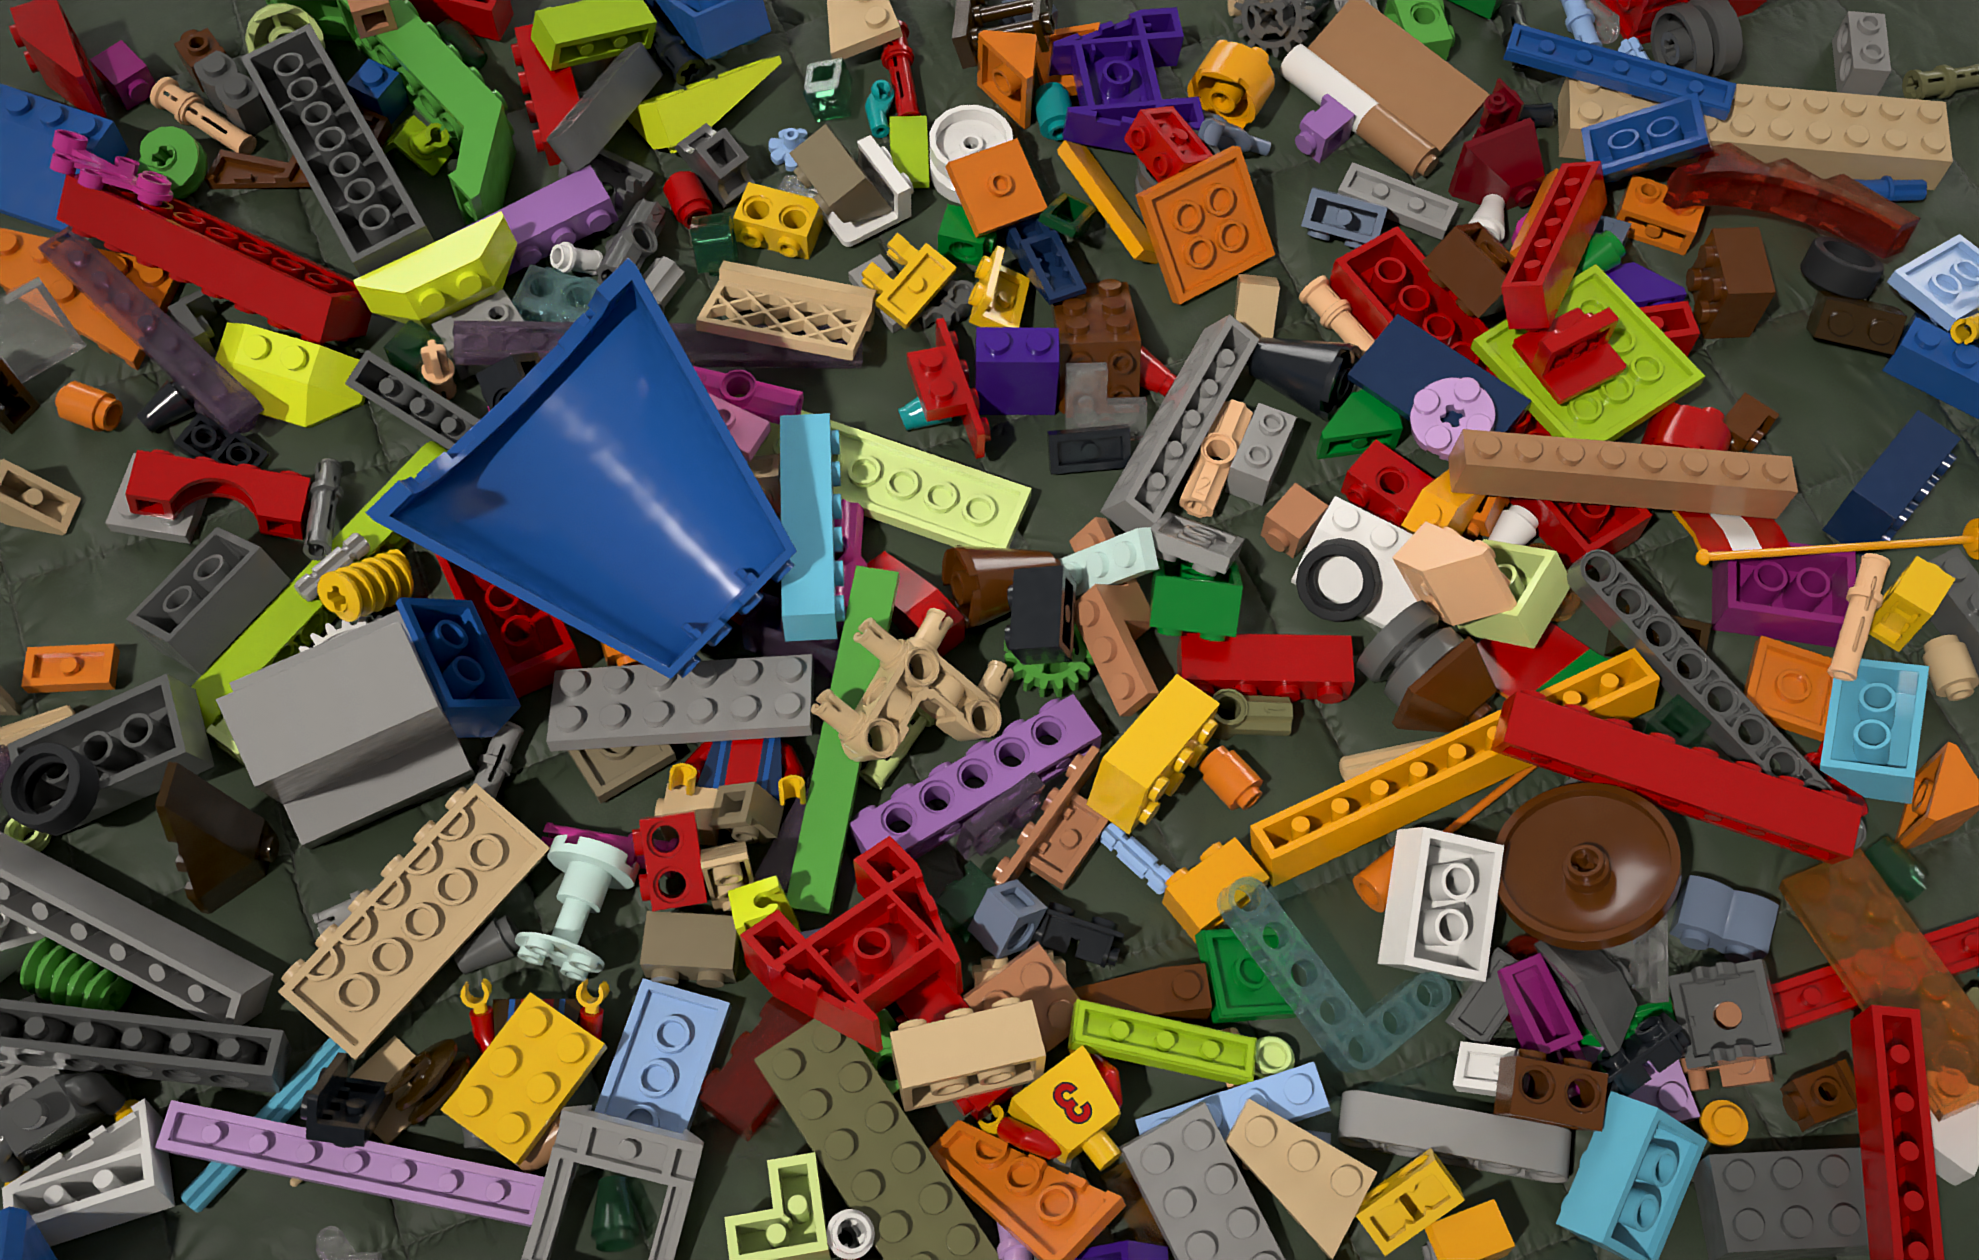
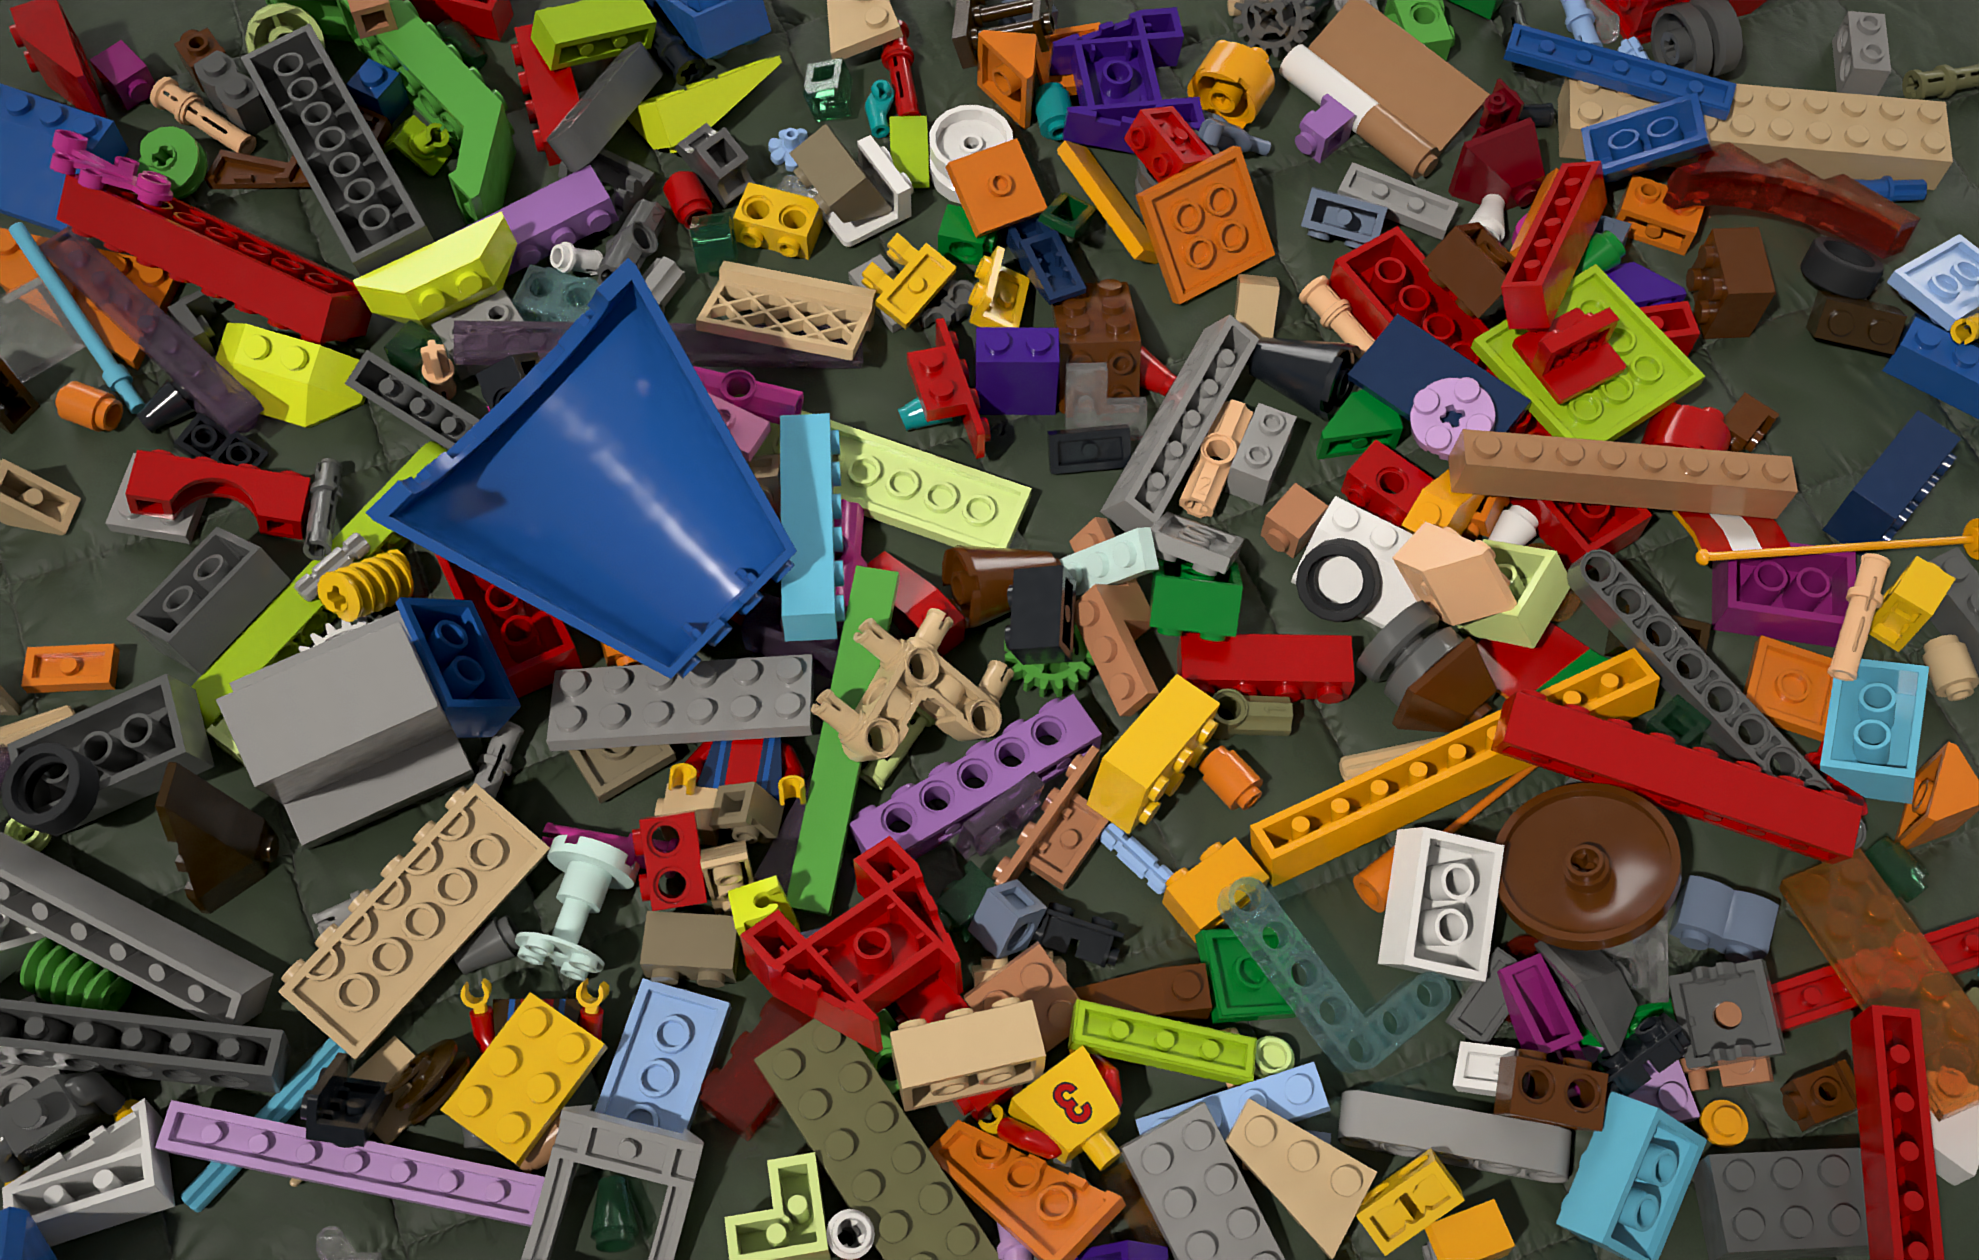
none -> medium azure bar [9,222,146,414]

